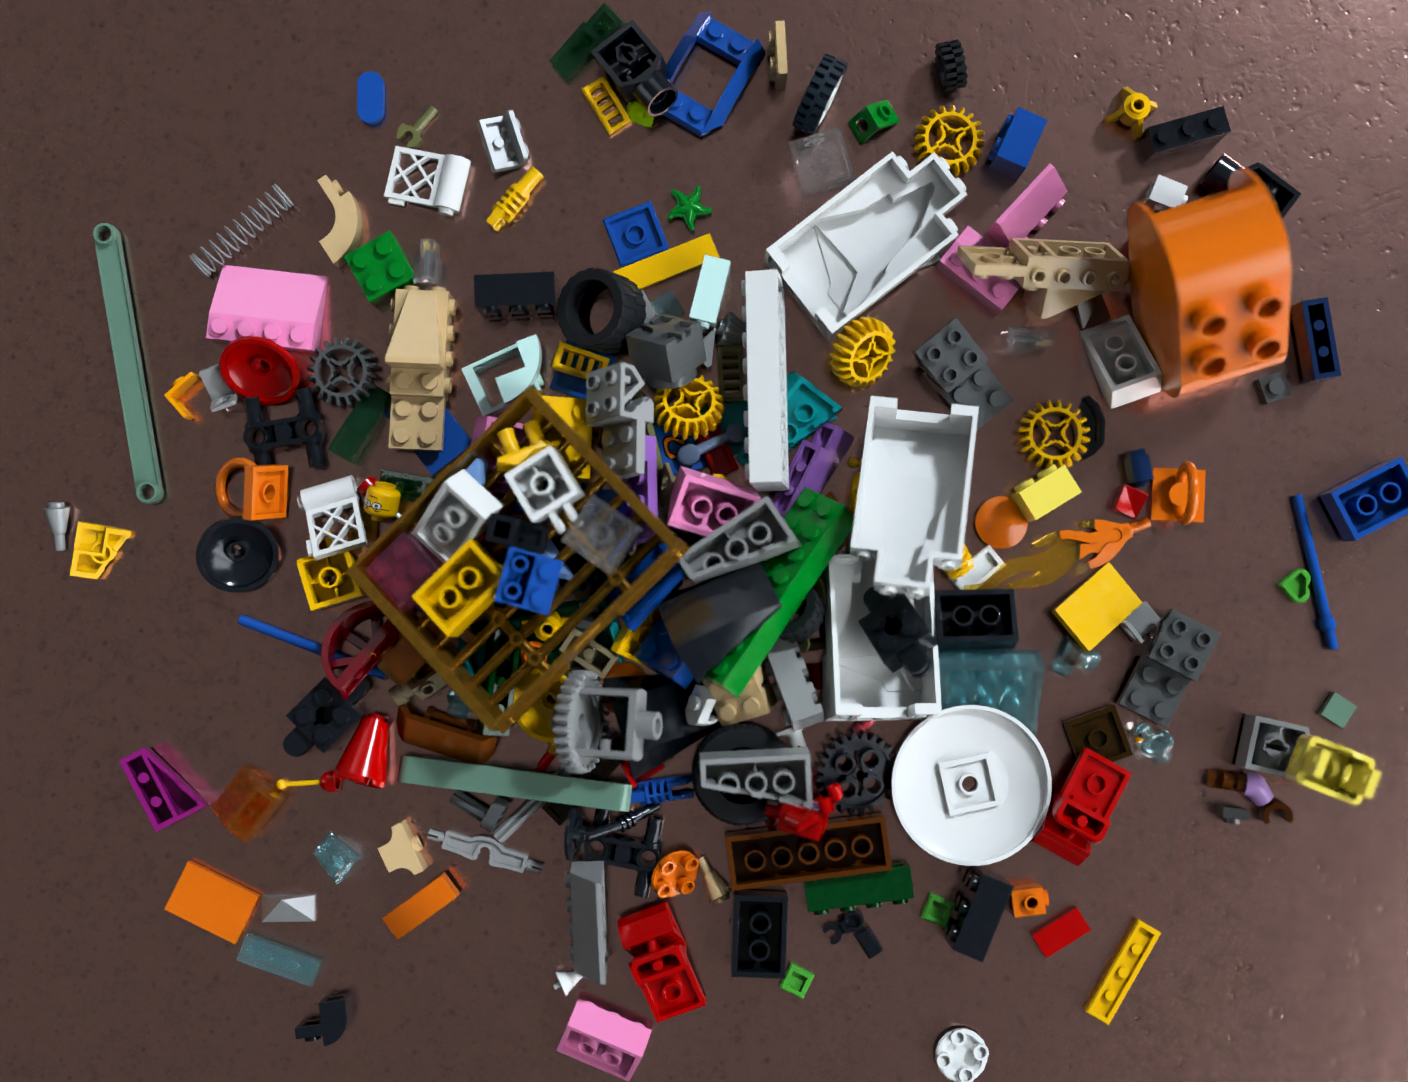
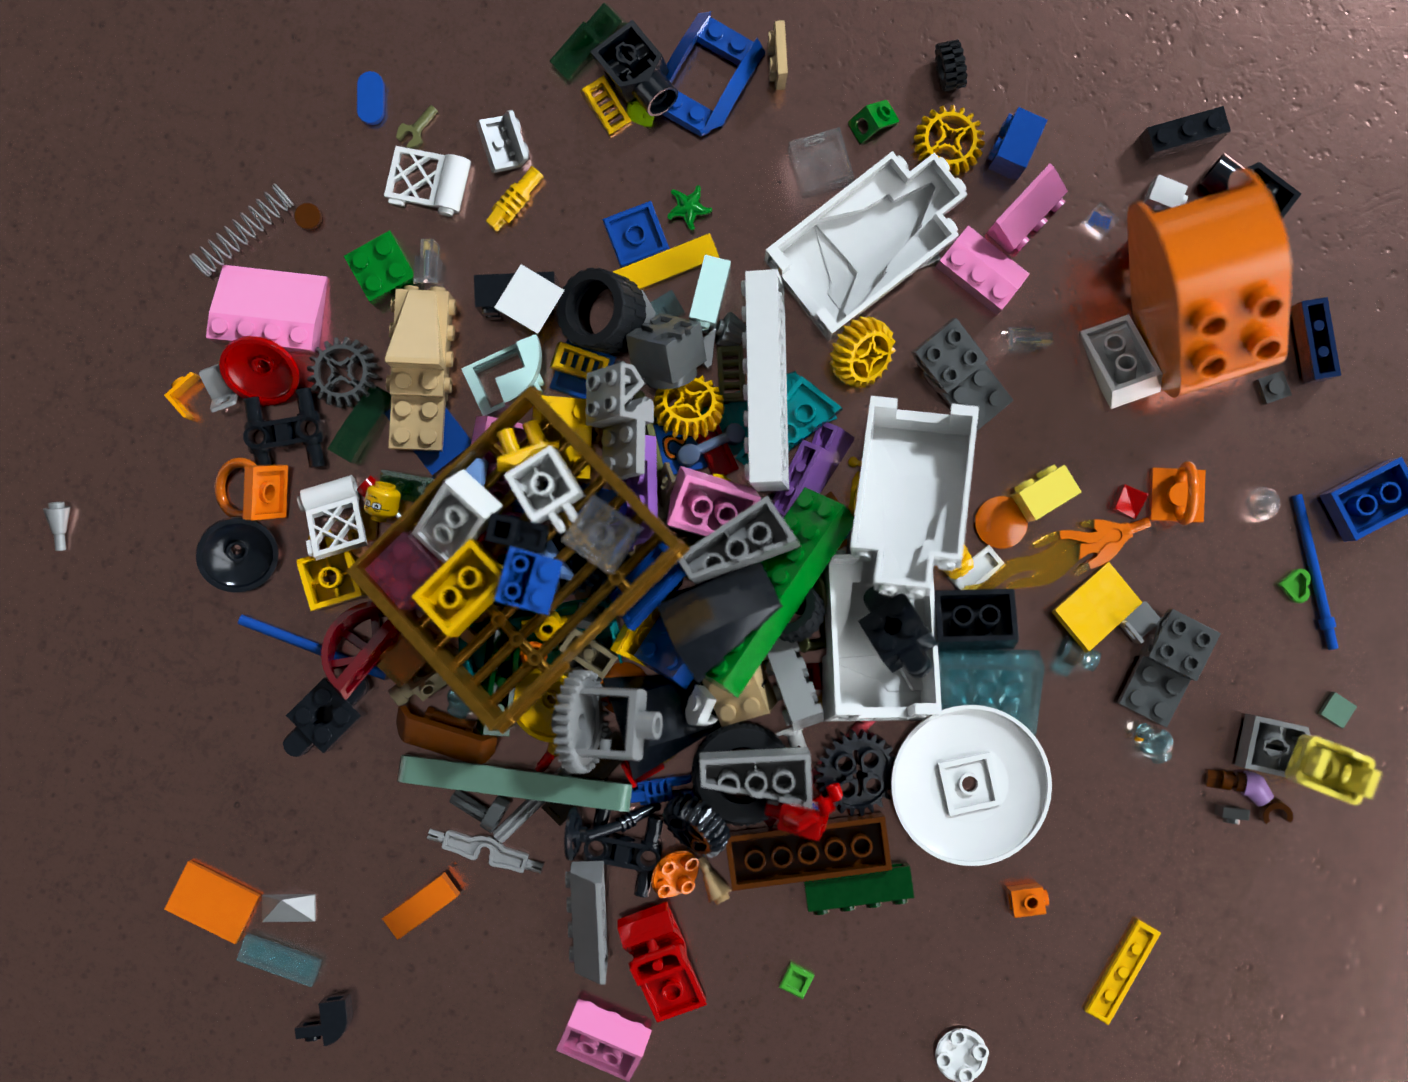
yellow slope [69,521,131,579] -> none
sand green piece [93,223,164,505] -> none
magenta wedge [119,748,210,832] -> none
clear orange slope [211,765,287,844] -> none
hinge [276,771,341,792] -> none
clear light blue slope [313,833,362,884] -> none
tan arch [317,175,363,268] -> none
red cone [332,713,389,789] -> none
tan brick [378,819,428,875] -> none
white piece [553,971,587,996] -> none
black brick [731,890,788,979] -> none
black wheel [792,53,848,136] -> none
black bar [823,908,884,959] -> none
bright green tile [920,892,955,928] -> none
black brick [944,866,1014,963] -> none
tan wedge [956,238,1130,319] -> none
yellow gear [1018,399,1090,468] -> none
red piece [1030,747,1132,866] -> none
red tile [1031,906,1091,958] -> none
dark brown plate [1063,704,1133,762] -> none
reddish brown slope [1073,294,1111,331] -> none
black piece [1081,395,1106,461] -> none
yellow brick [1104,87,1158,141] -> none
dark blue brick [1122,448,1154,488] -> none
none -> reddish brown tile [294,203,322,231]
none -> white sticker [494,265,564,334]
none -> black gear [662,793,731,858]
none -> clear tile [1082,202,1120,240]
none -> clear piece [1246,487,1281,520]

